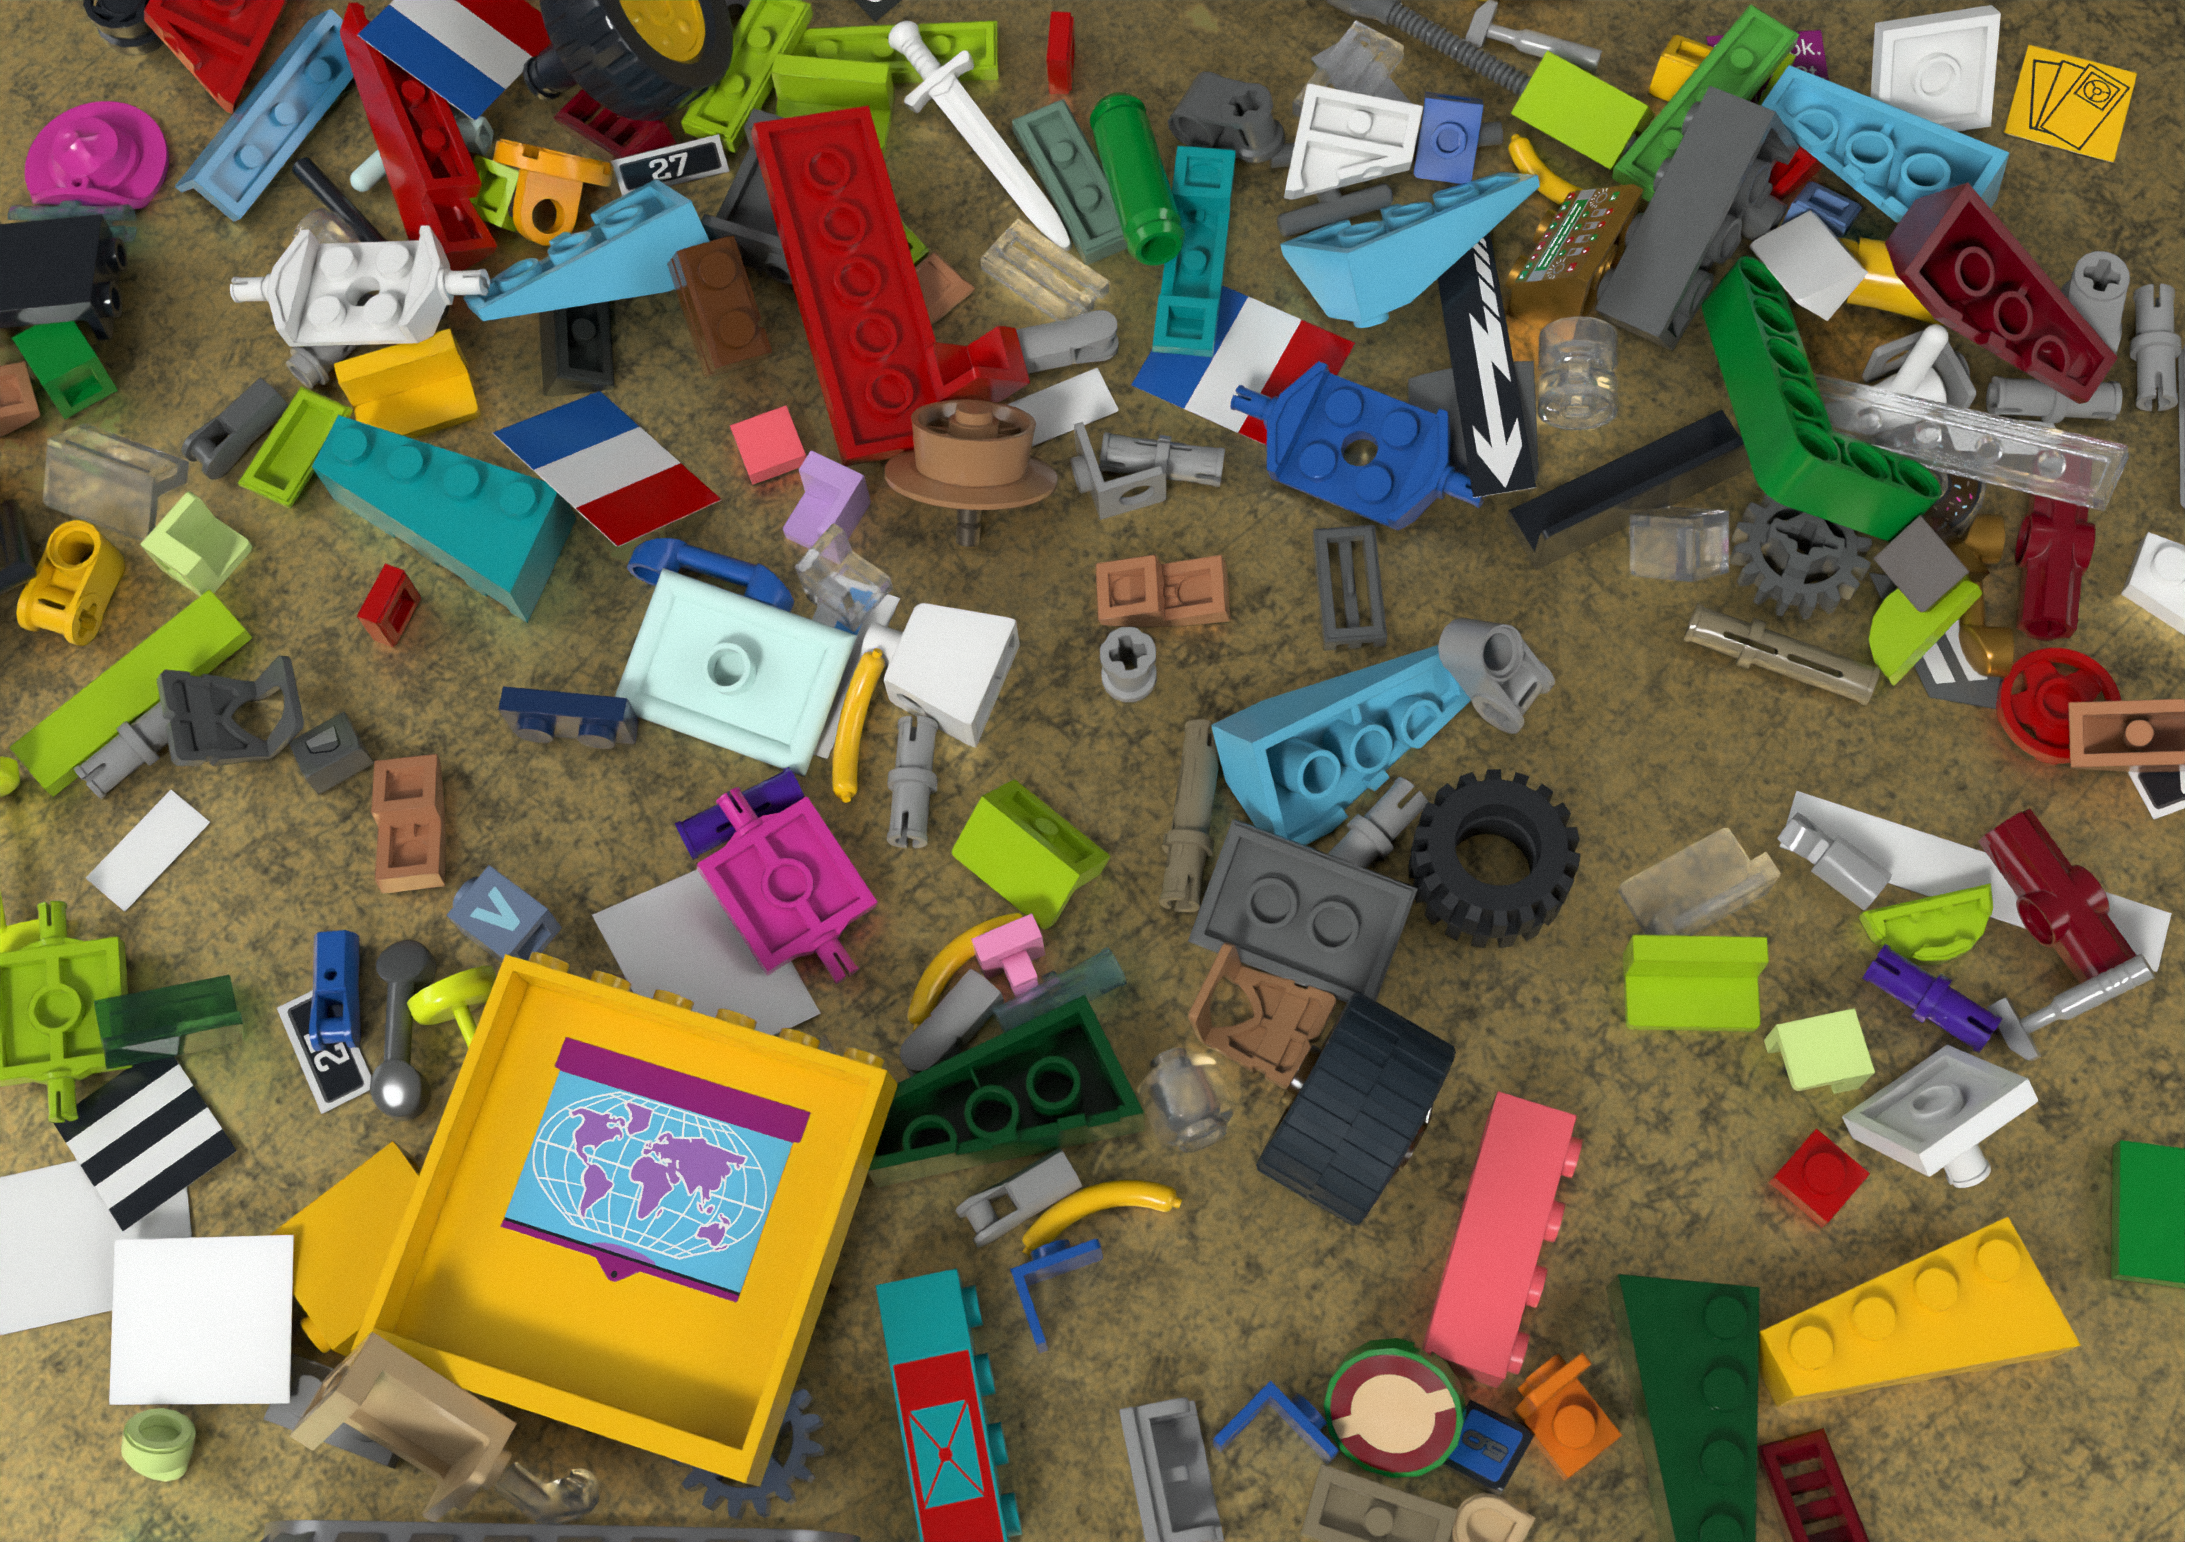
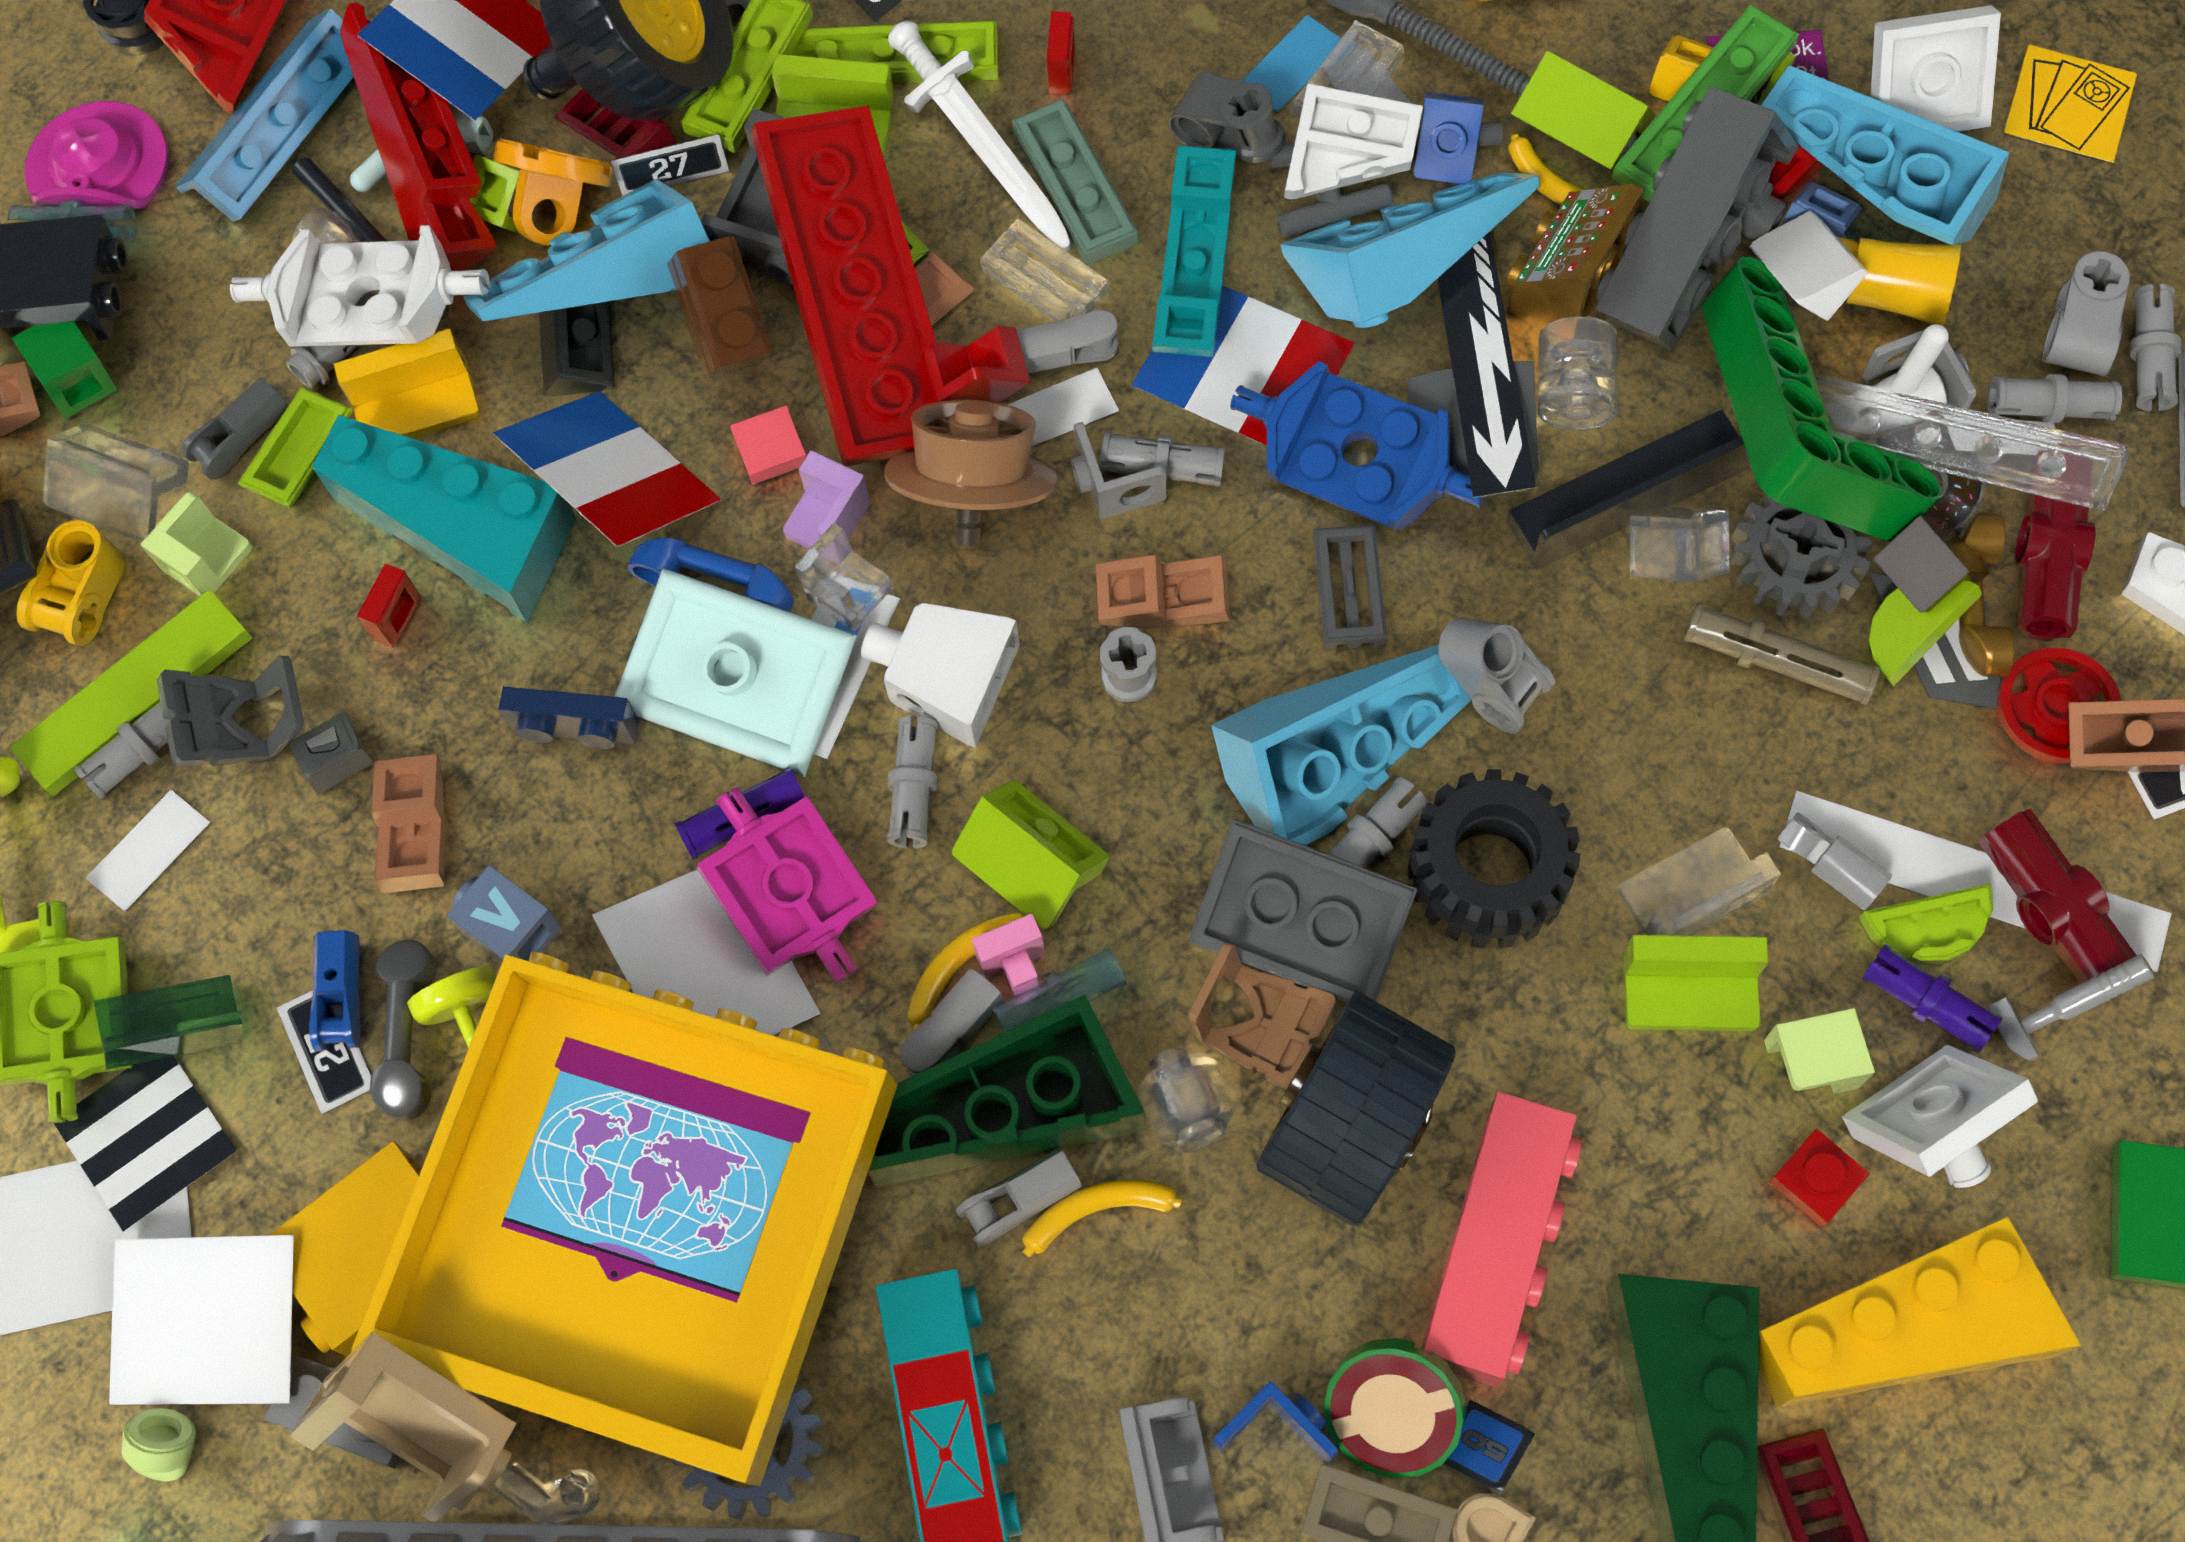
yellow piece [832,648,885,803] -> none
blue bracket [1010,1238,1103,1354] -> none
green axle [1090,92,1185,266] -> none
dark tan pin [1159,719,1220,912] -> none
light grey piece [1465,0,1602,73] -> none
orange bracket [1511,1352,1622,1481] -> none
dark red wedge [1885,182,2118,404] -> none
none -> dark azure sticker [1242,15,1346,113]

